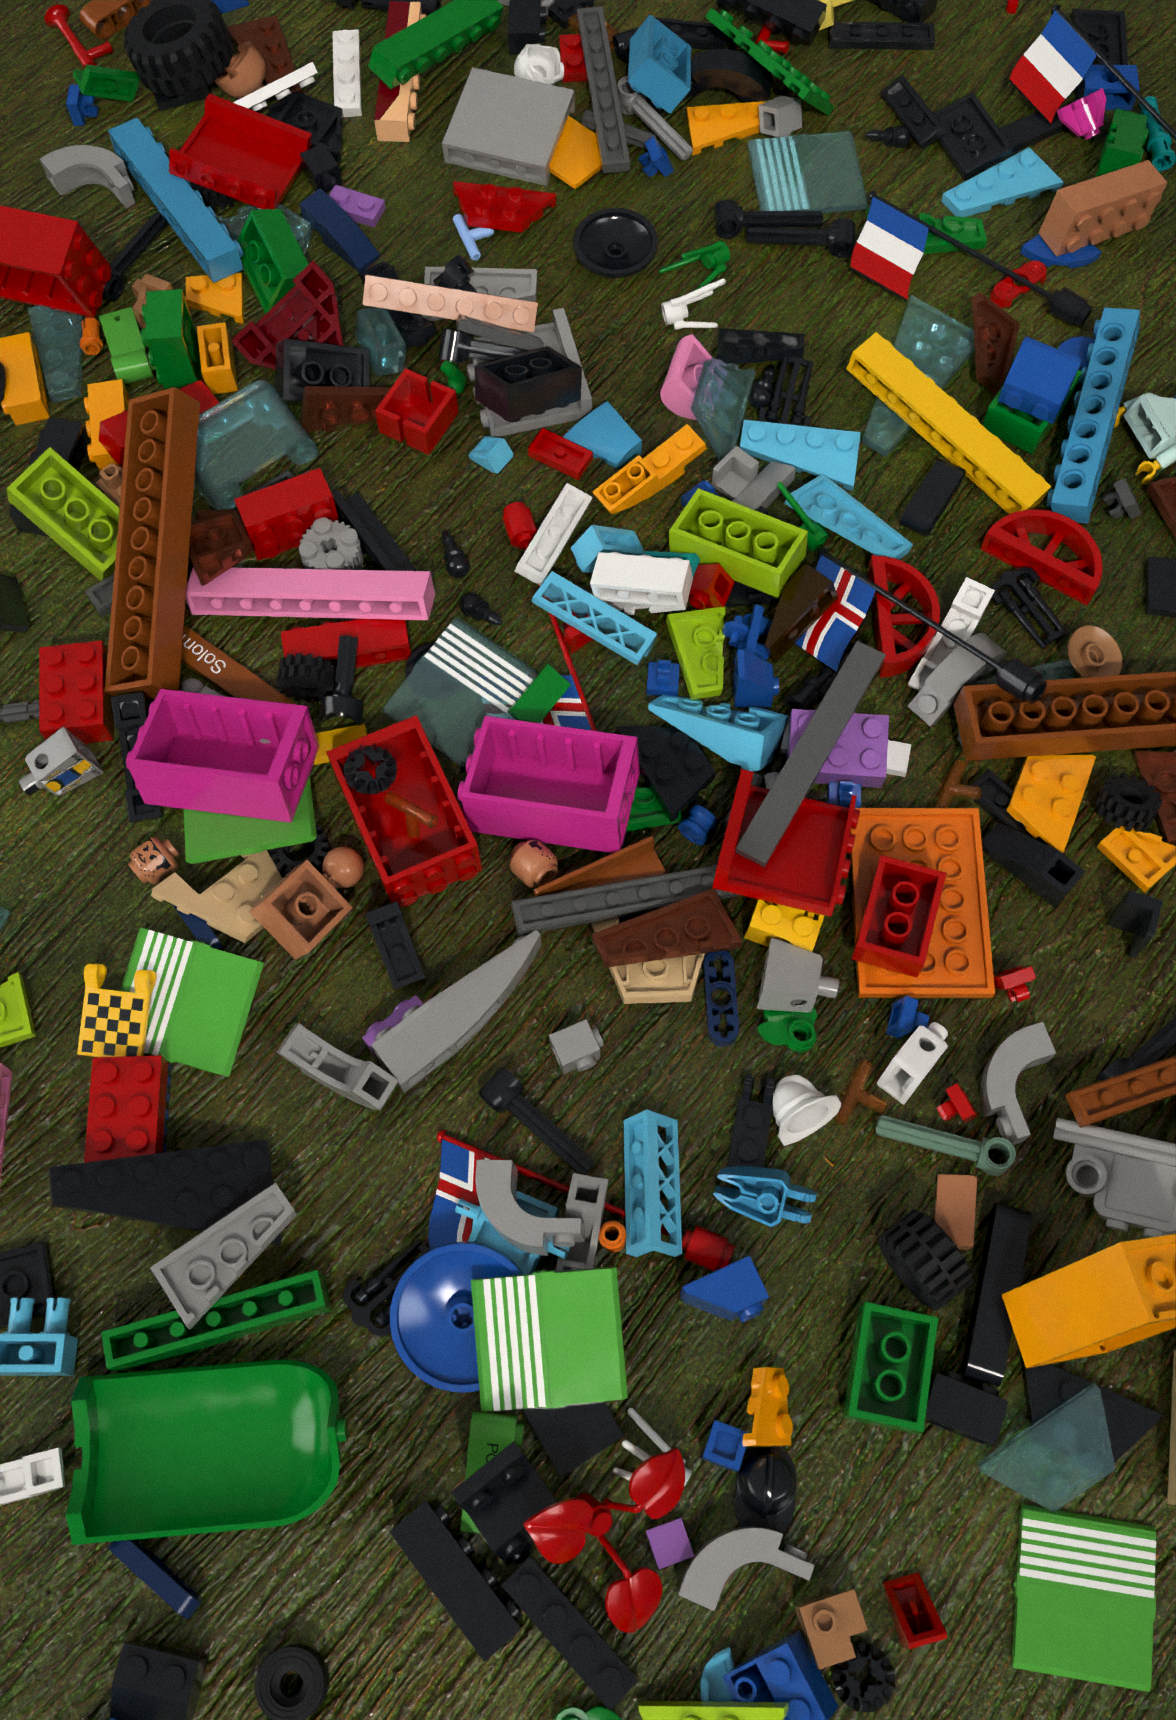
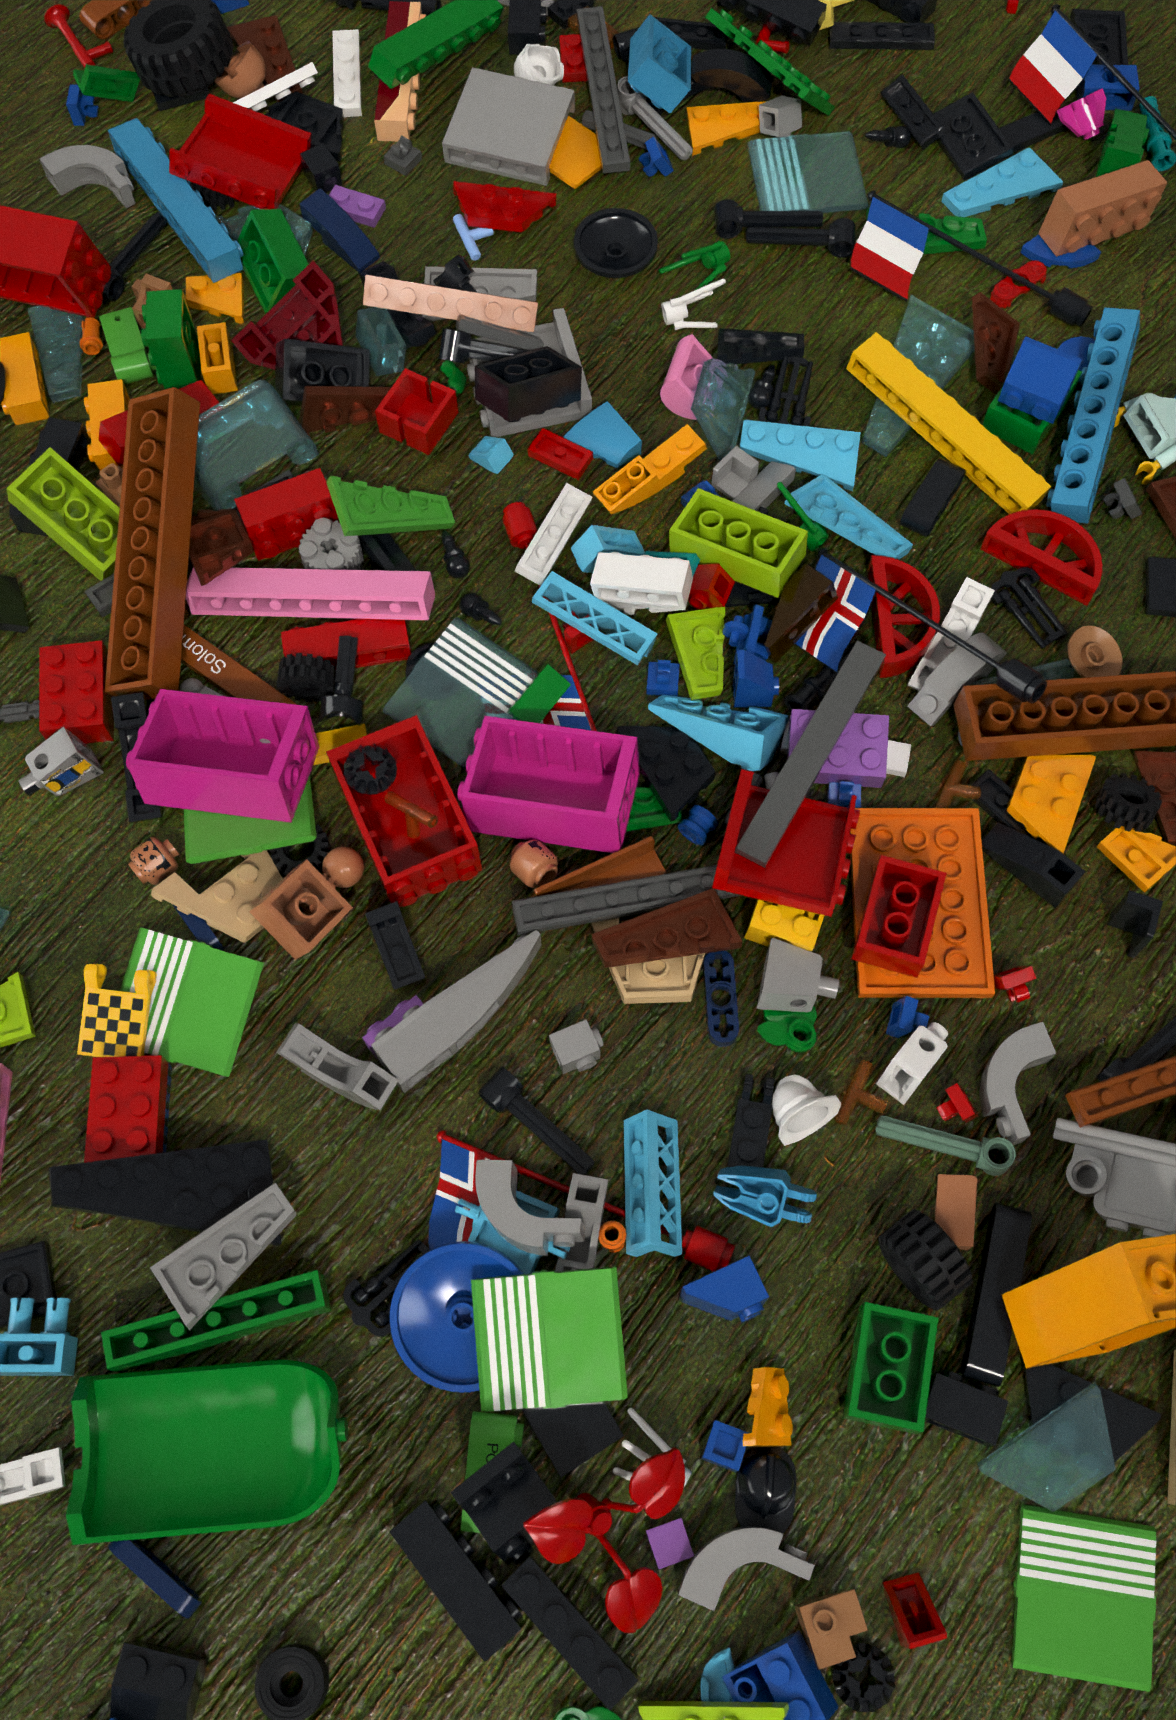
none -> bright green wing [326,476,455,536]
none -> dark grey tile [383,136,422,176]

